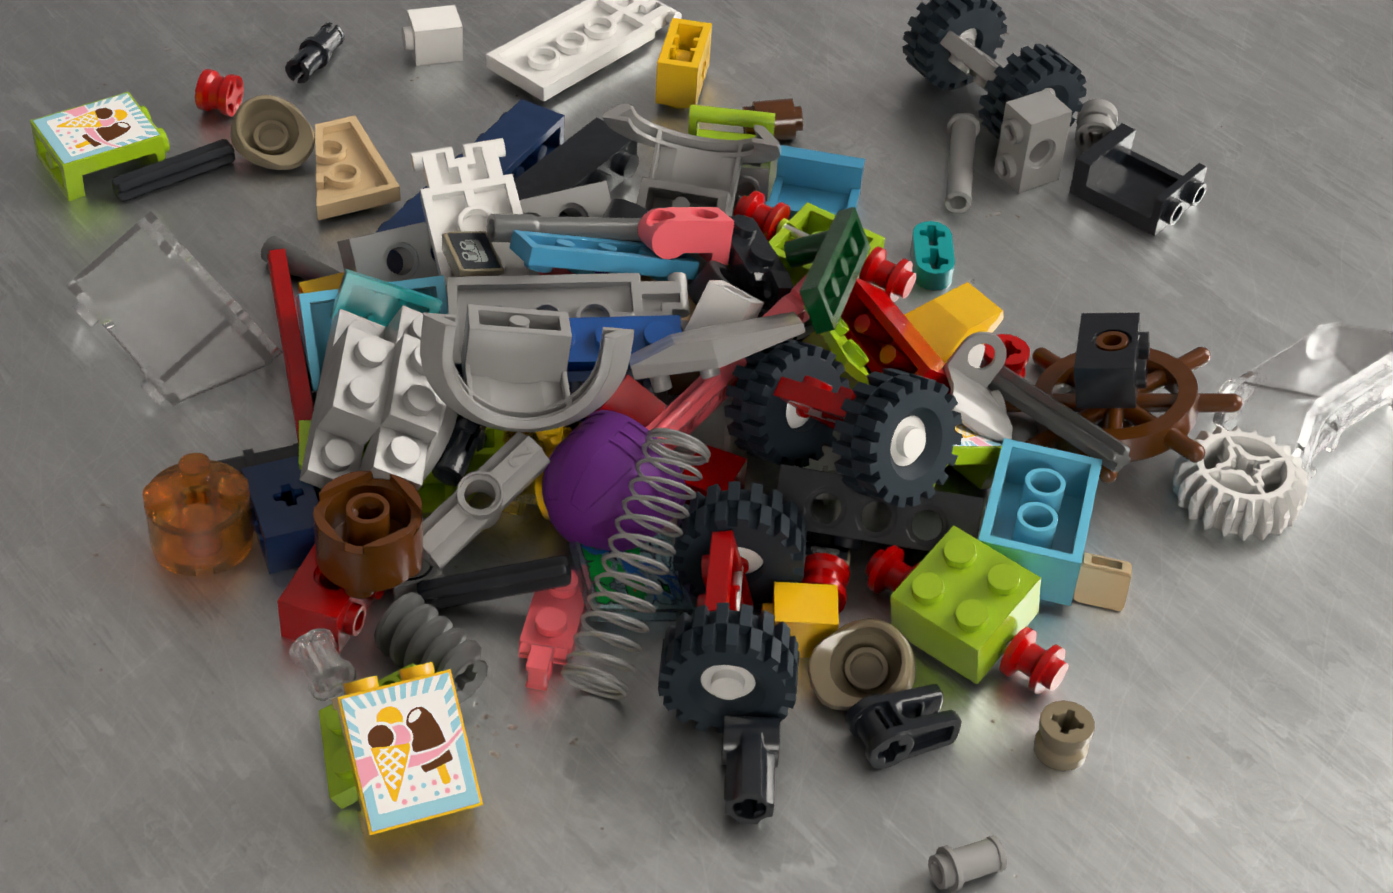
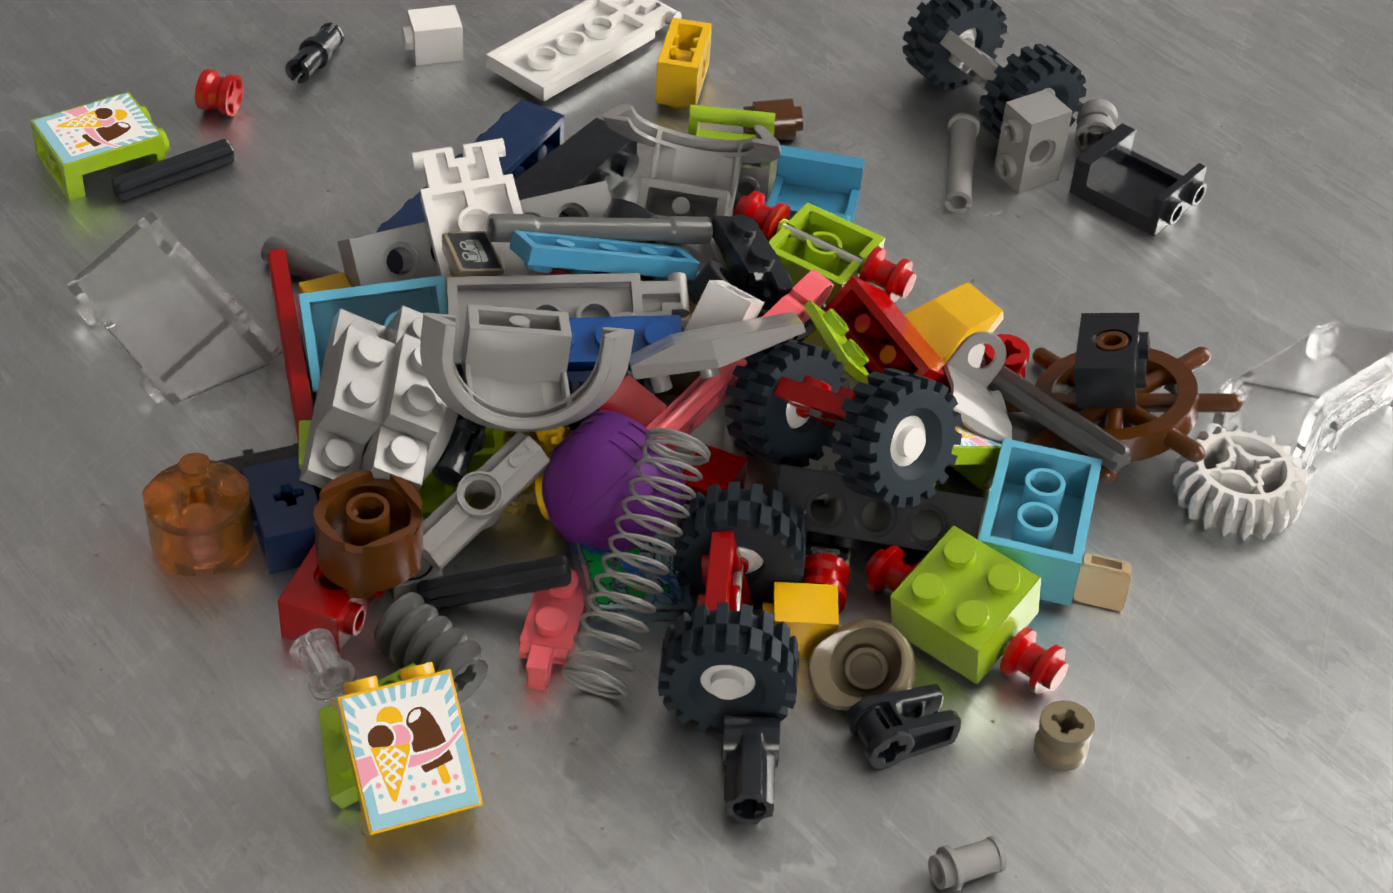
dark tan hat [230,95,315,170] -> none
tan wing [315,115,401,221] -> none
teal tile [330,269,442,327] -> none
coral leg [638,207,734,265] -> none
dark green piece [784,207,870,335] -> none
teal beam [910,221,955,291] -> none

